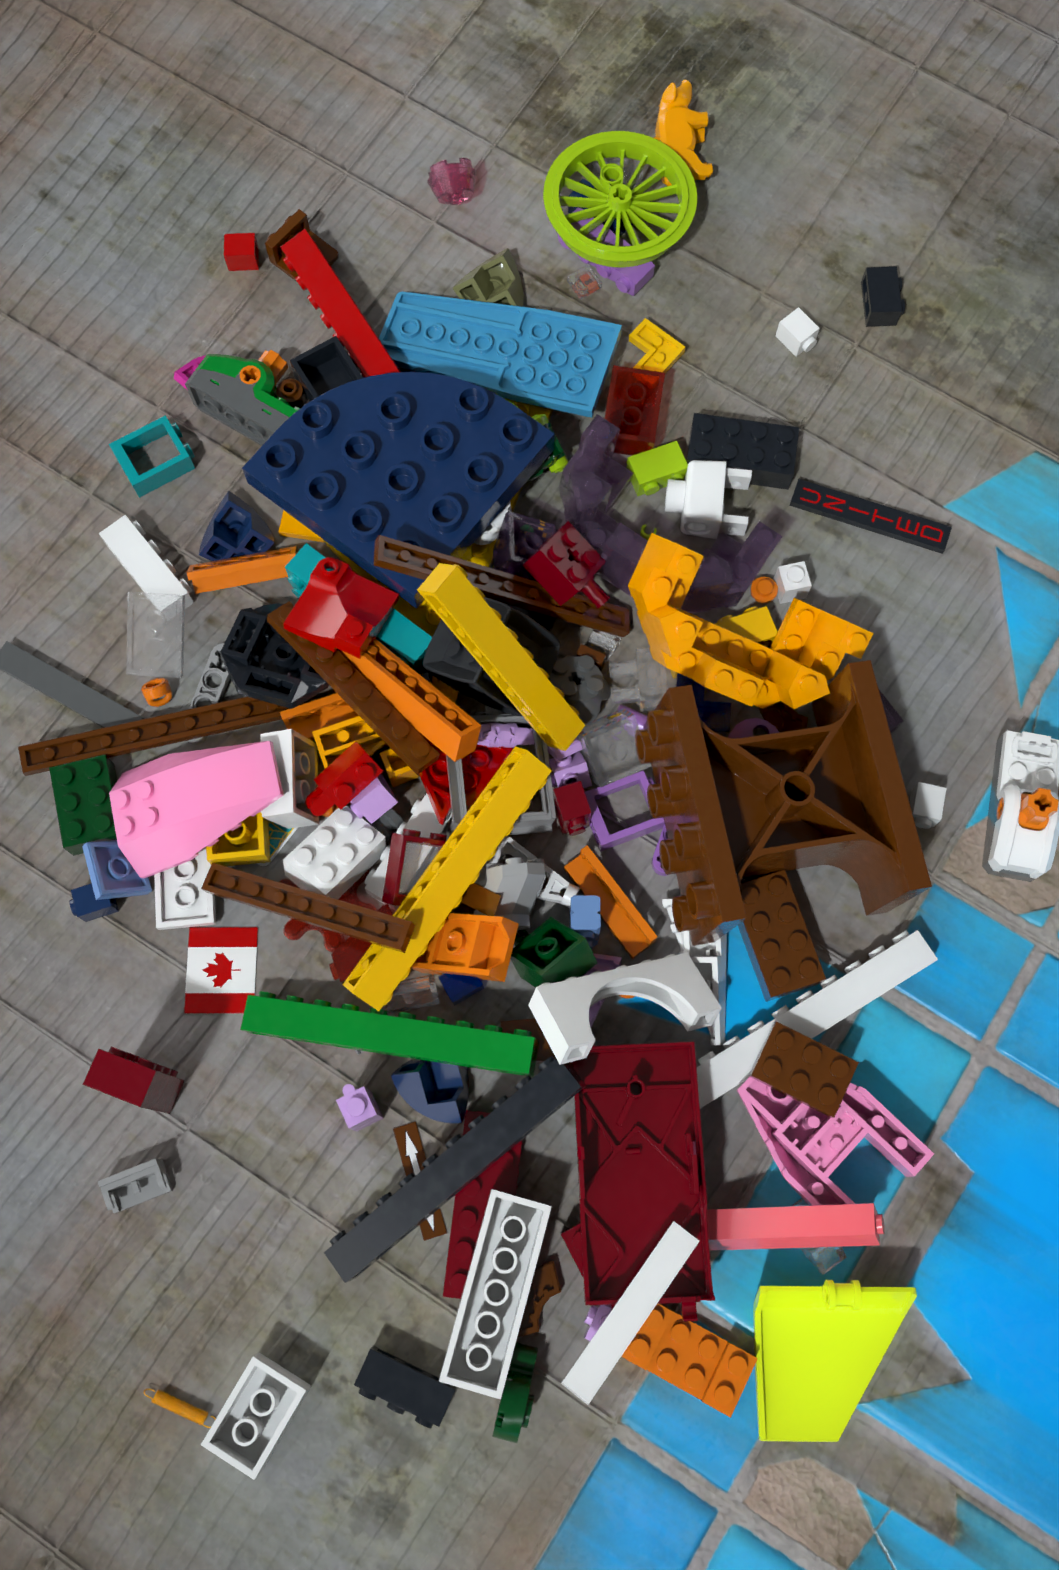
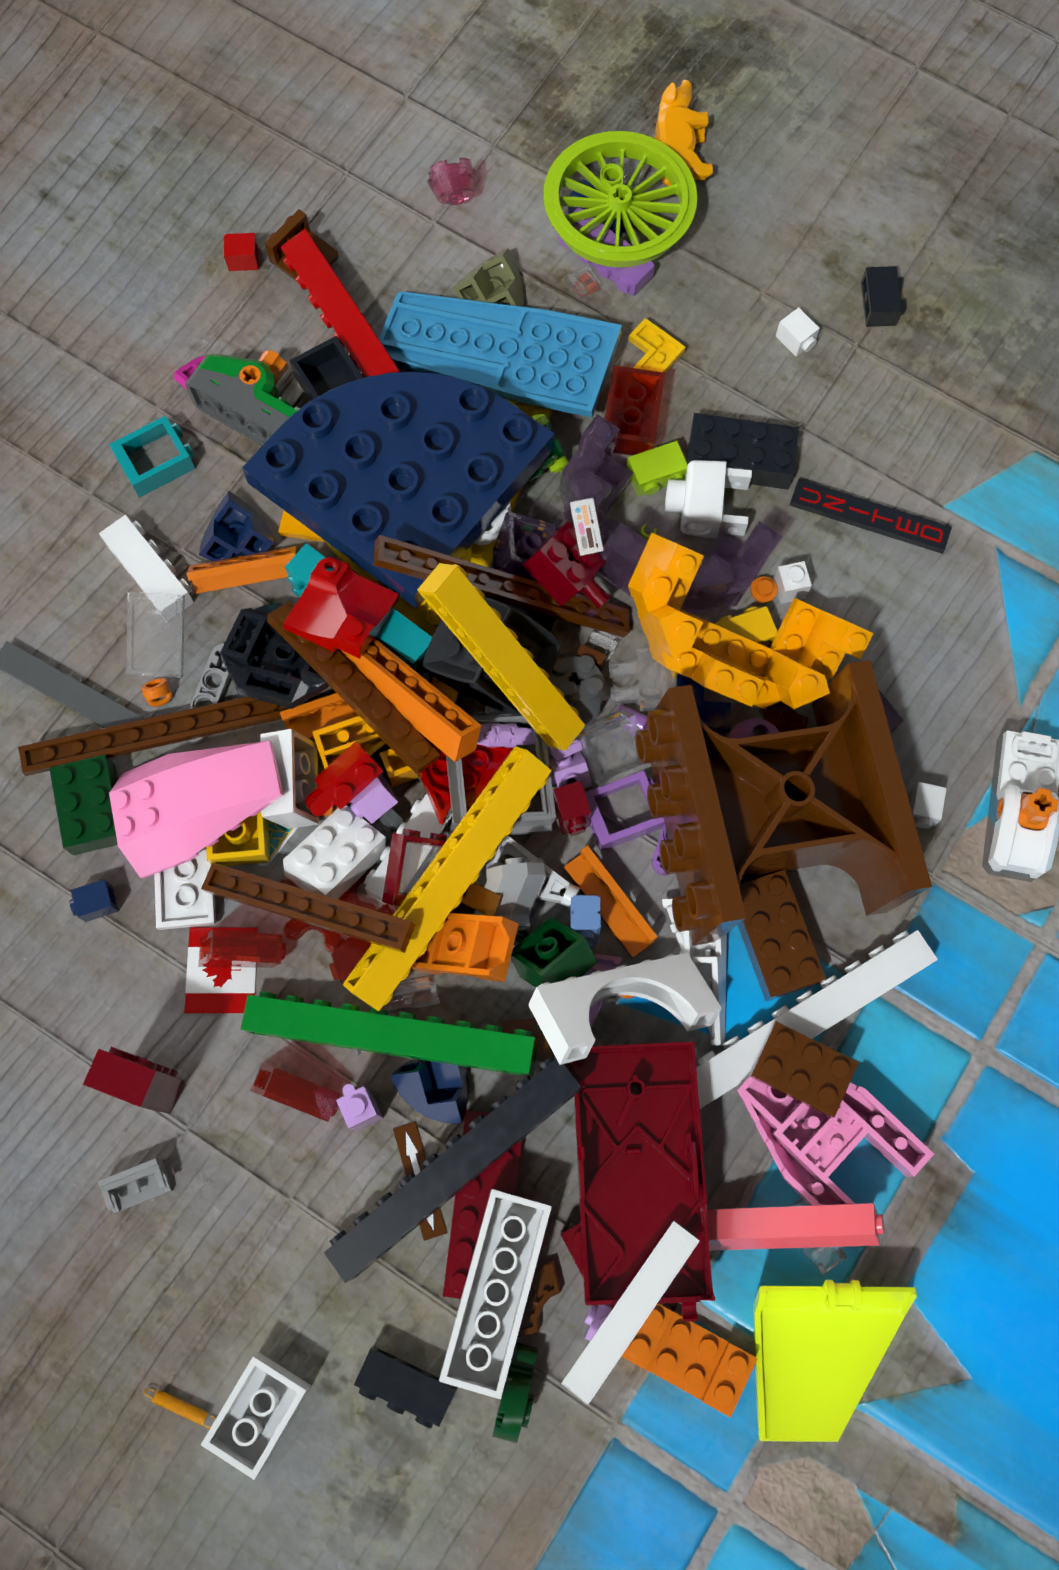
medium blue tile [82,840,152,900] -> none
reddish brown brick [276,379,306,409] -> none
clear blue brick [438,973,484,1006] -> none
none -> clear red slope [198,929,286,968]
none -> clear red slope [250,1063,340,1122]
none -> clear sticker [570,498,603,556]

